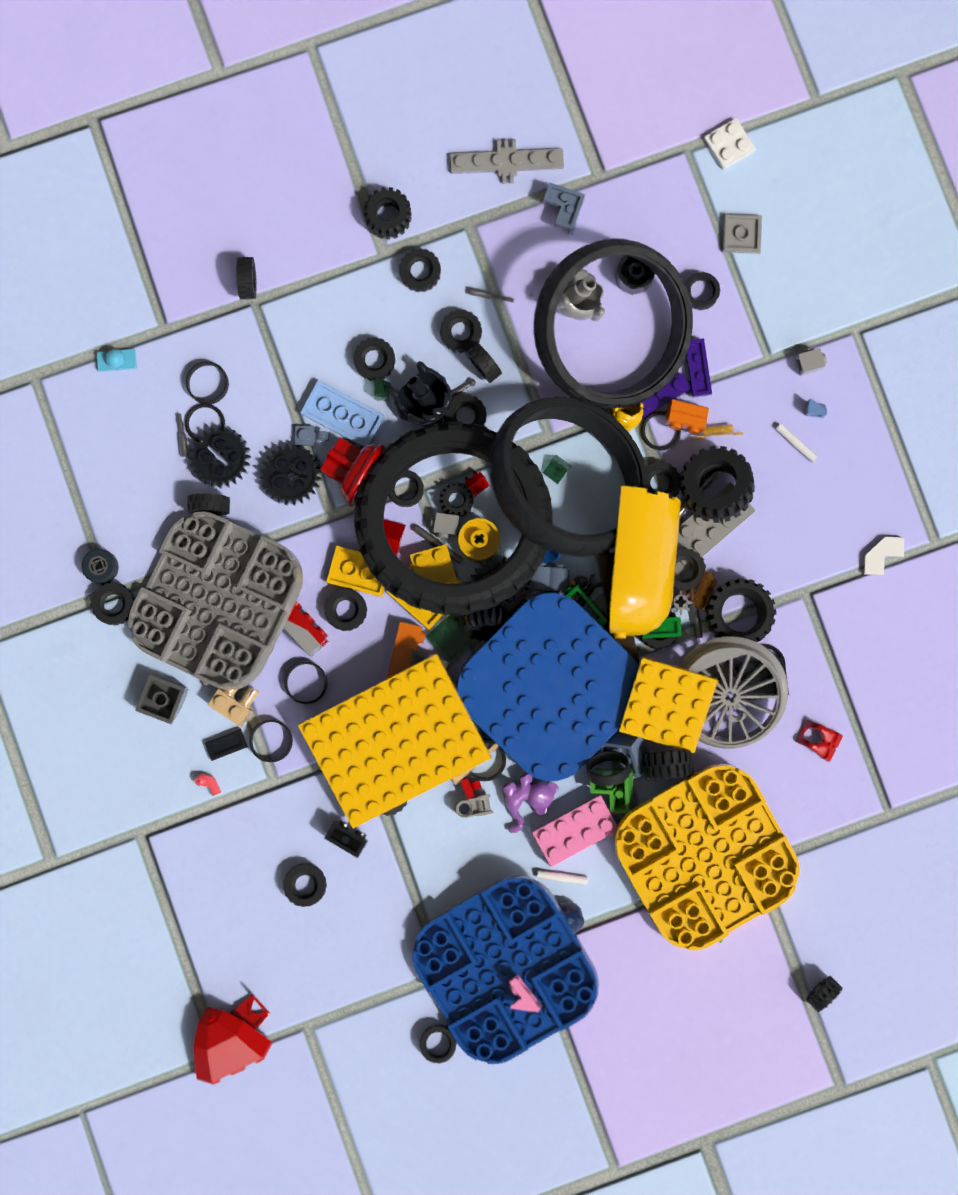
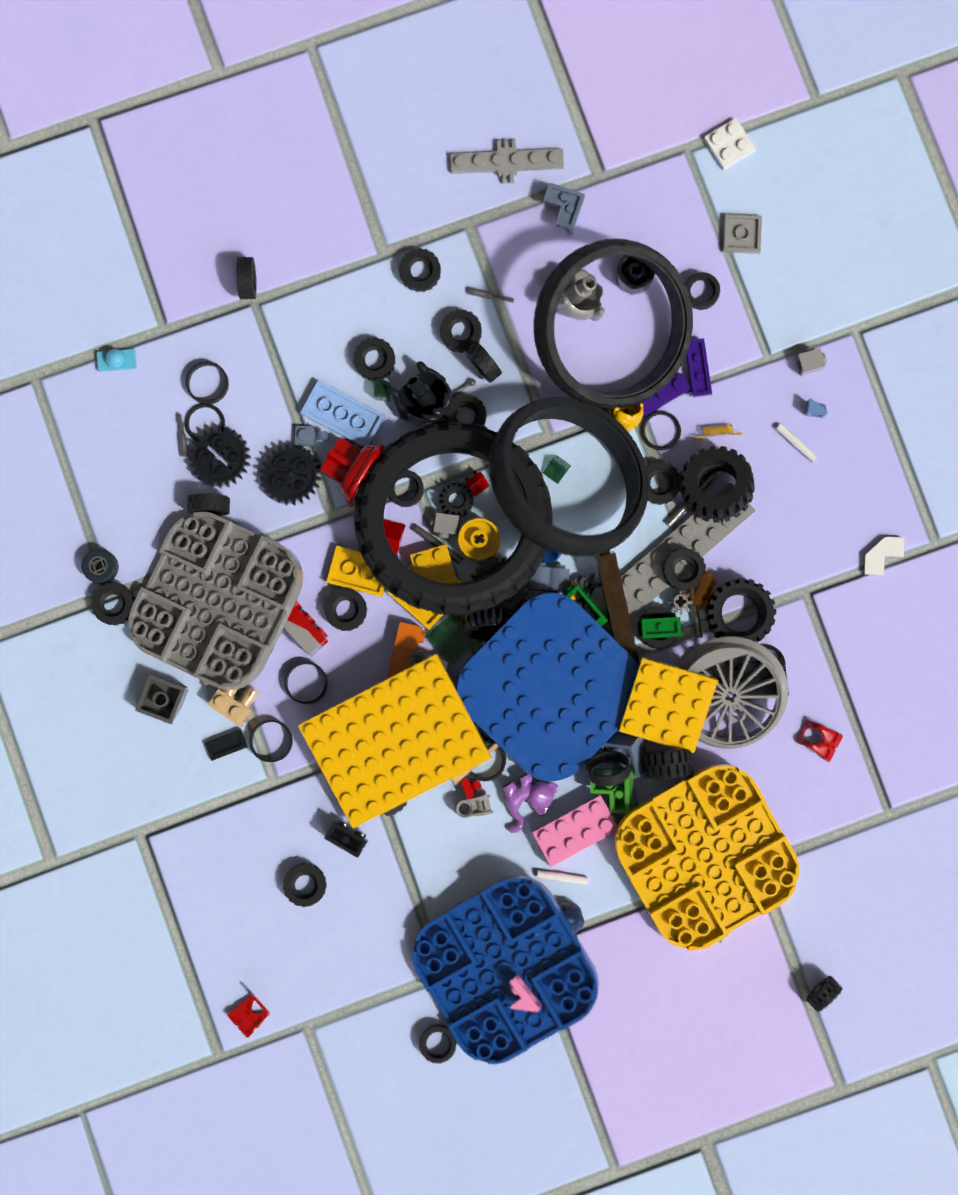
red brick [193,1006,273,1085] -> none
coral arm [194,774,222,796] -> none
black tyre [364,187,412,240] -> none
yellow panel [610,486,681,639] -> none
orange brick [664,399,709,435] -> none

